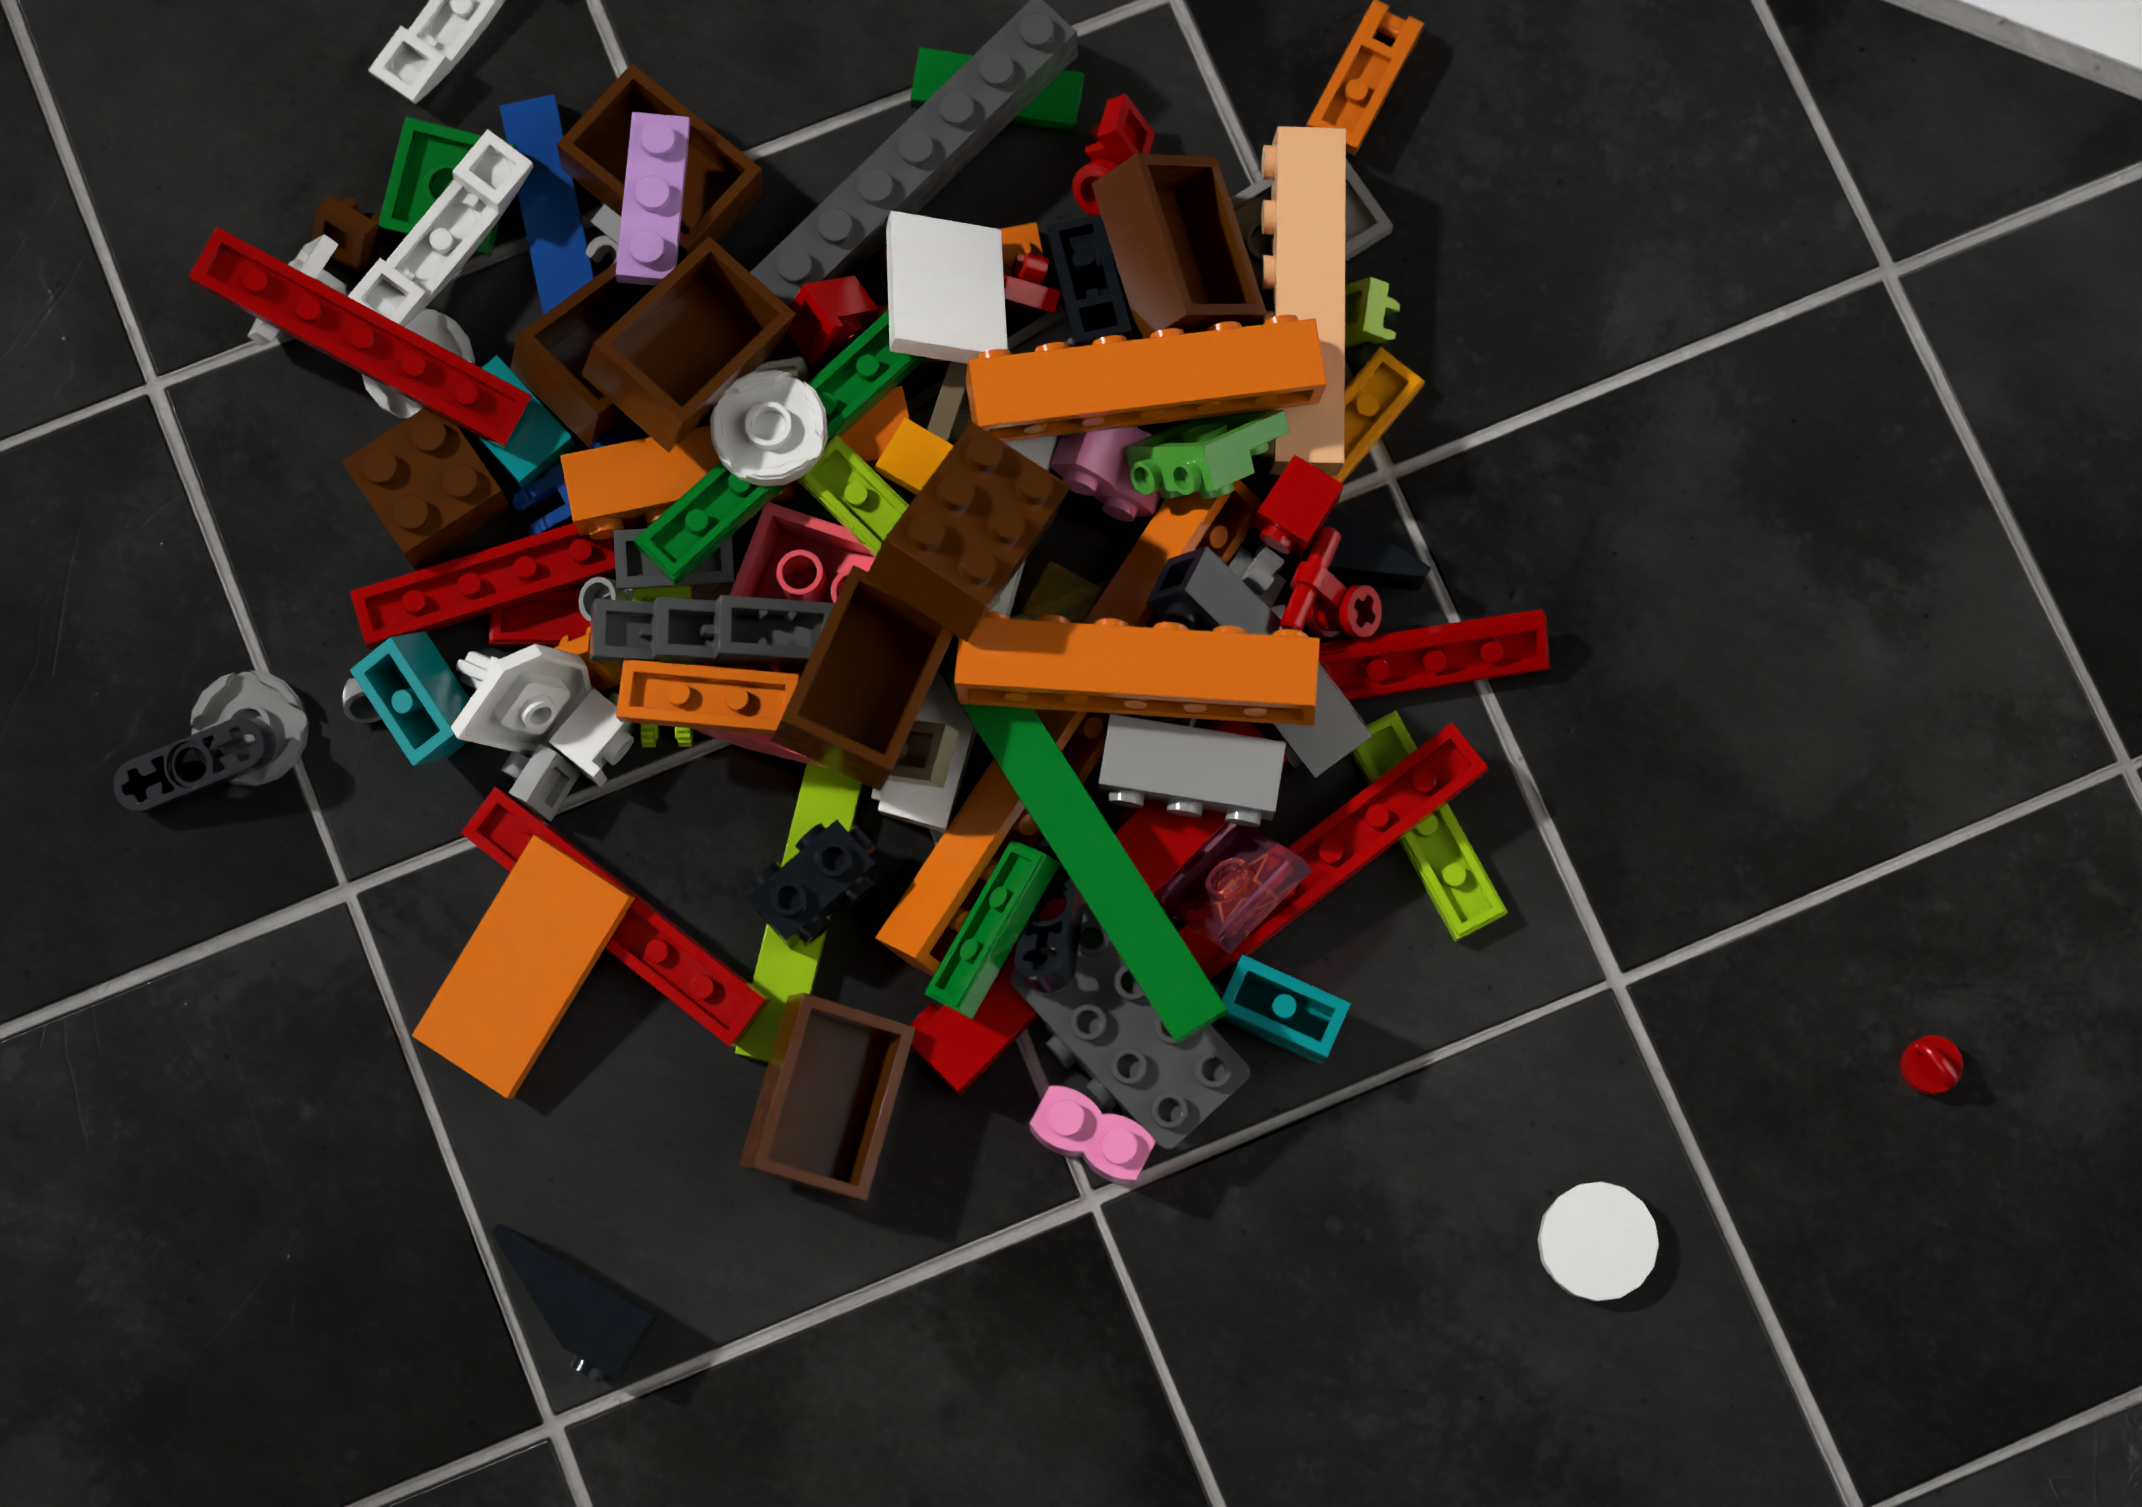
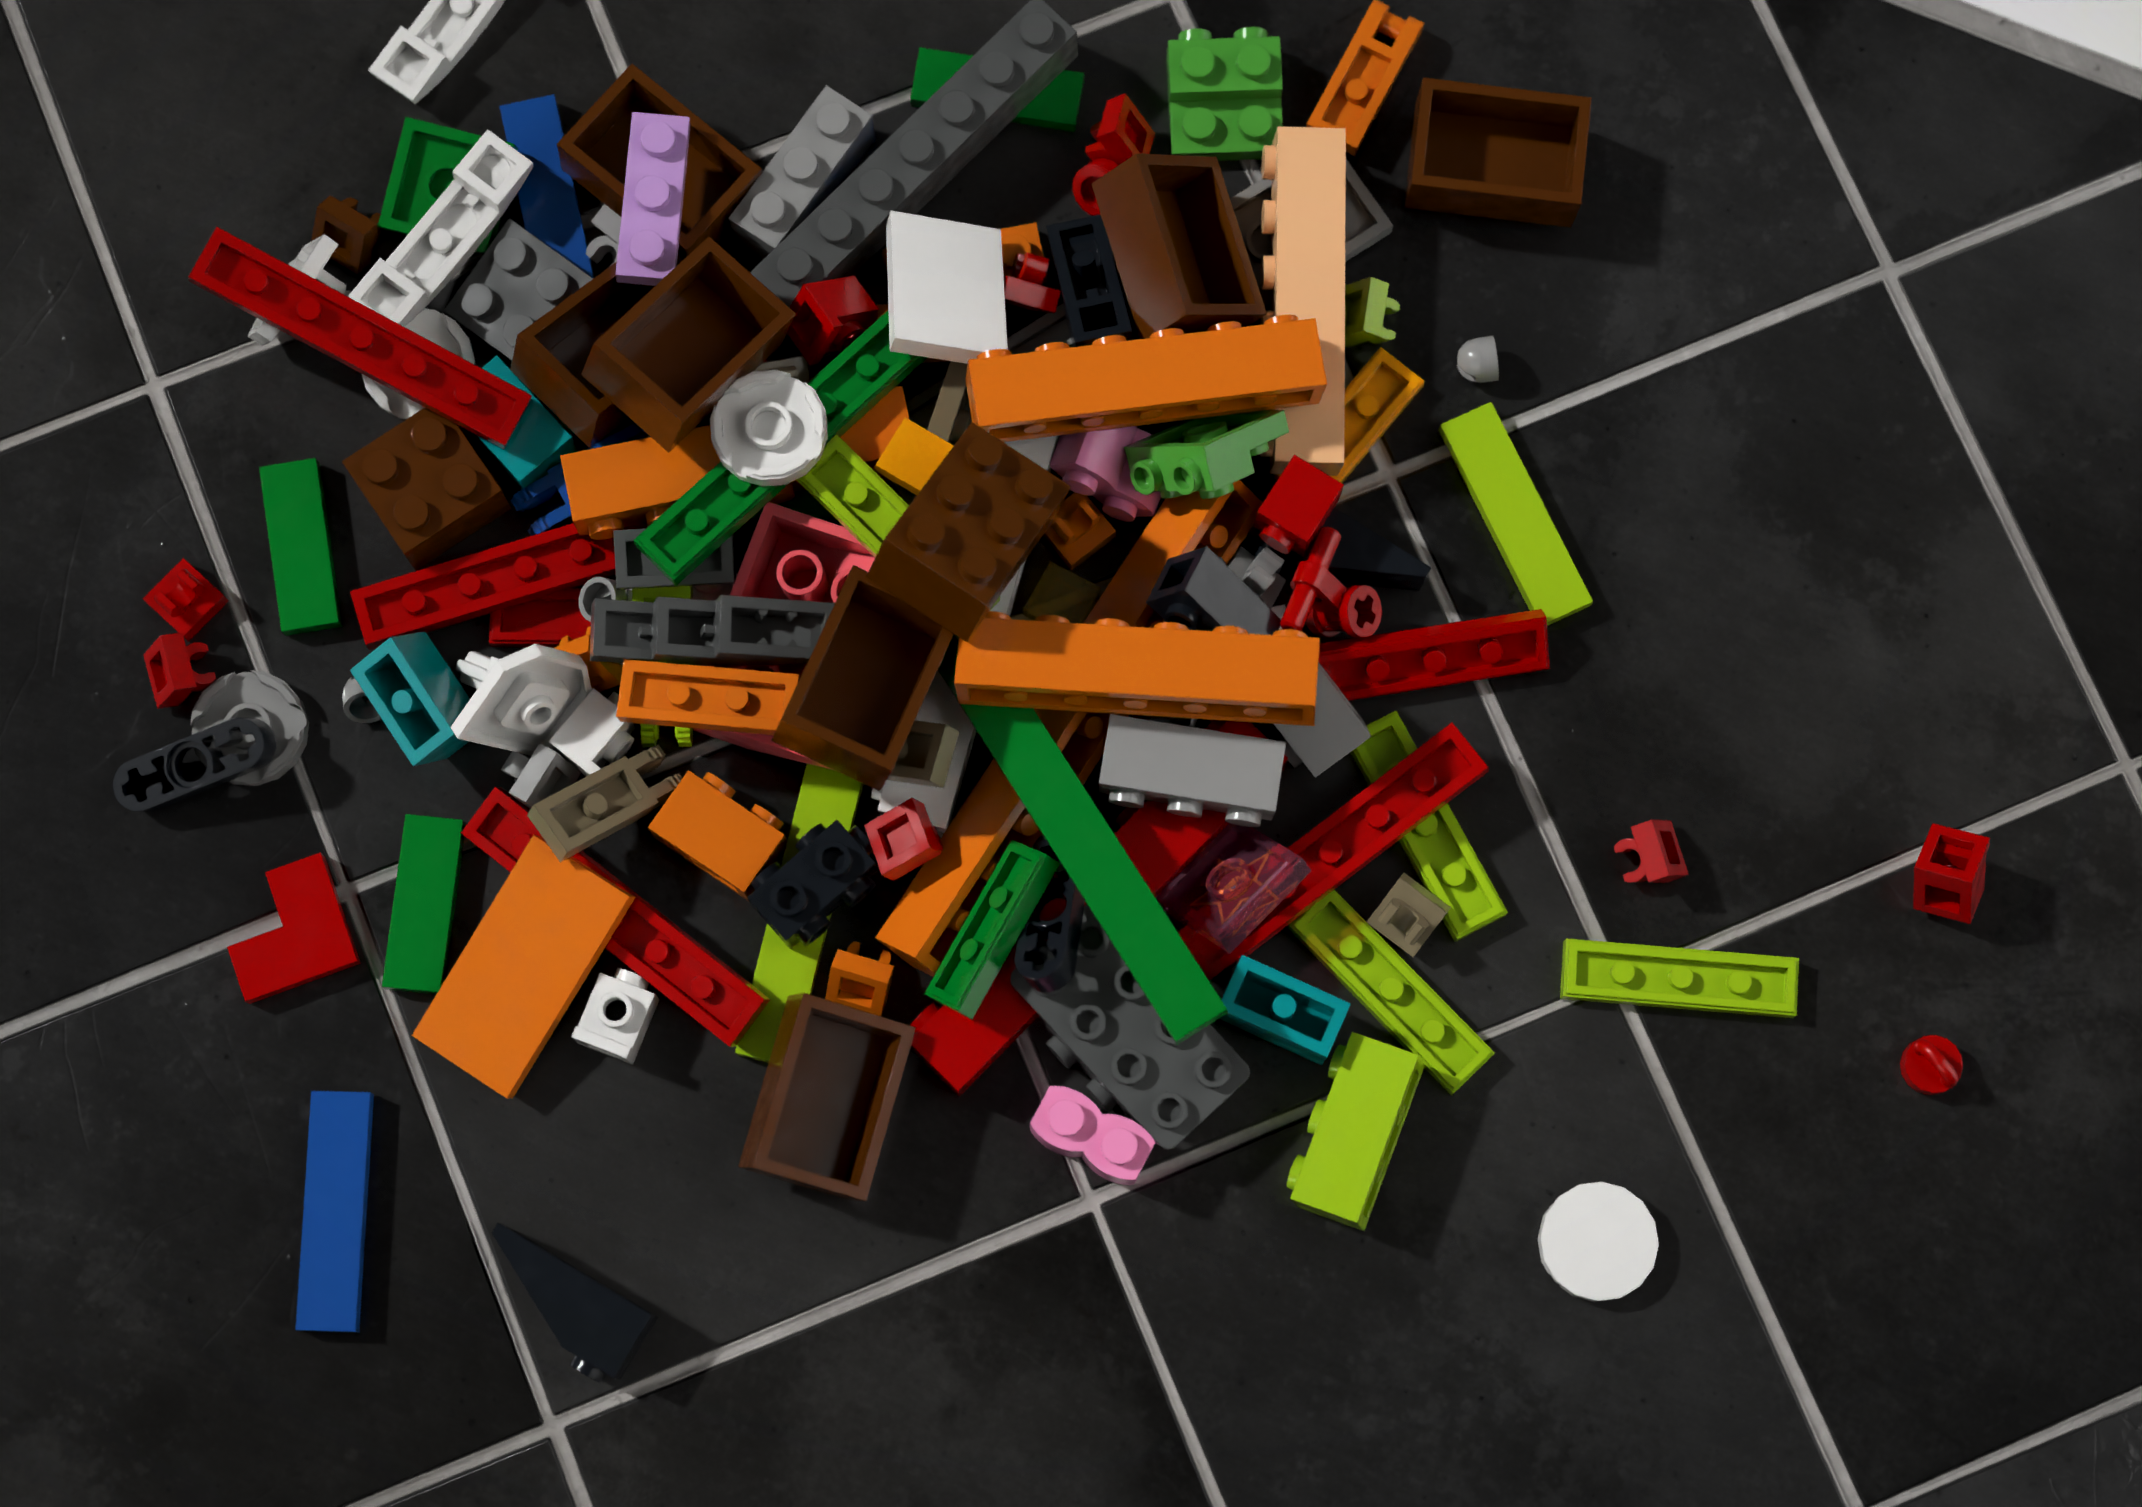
none -> red tile [143,558,229,642]
none -> red tile [143,632,216,709]
none -> red tile [227,852,361,1004]
none -> green tile [259,458,342,636]
none -> blue tile [296,1091,374,1332]
none -> green tile [382,814,466,994]
none -> dark grey plate [444,218,593,360]
none -> dark tan hinge [527,745,682,862]
none -> white brick [571,968,659,1065]
none -> orange brick [648,770,787,901]
none -> light grey brick [728,85,876,260]
none -> orange tile [825,941,894,1016]
none -> red tile [864,798,943,881]
none -> orange tile [1043,492,1116,571]
none -> bright green plate [1166,27,1283,161]
none -> lime brick [1287,1032,1425,1231]
none -> lime tile [1288,890,1495,1096]
none -> dark tan tile [1367,873,1451,957]
none -> reddish brown piece [1404,77,1592,228]
none -> lime tile [1438,402,1593,626]
none -> light grey hinge [1457,336,1499,383]
none -> lime tile [1560,938,1799,1018]
none -> red tile [1614,820,1689,883]
none -> red brick [1913,823,1990,924]

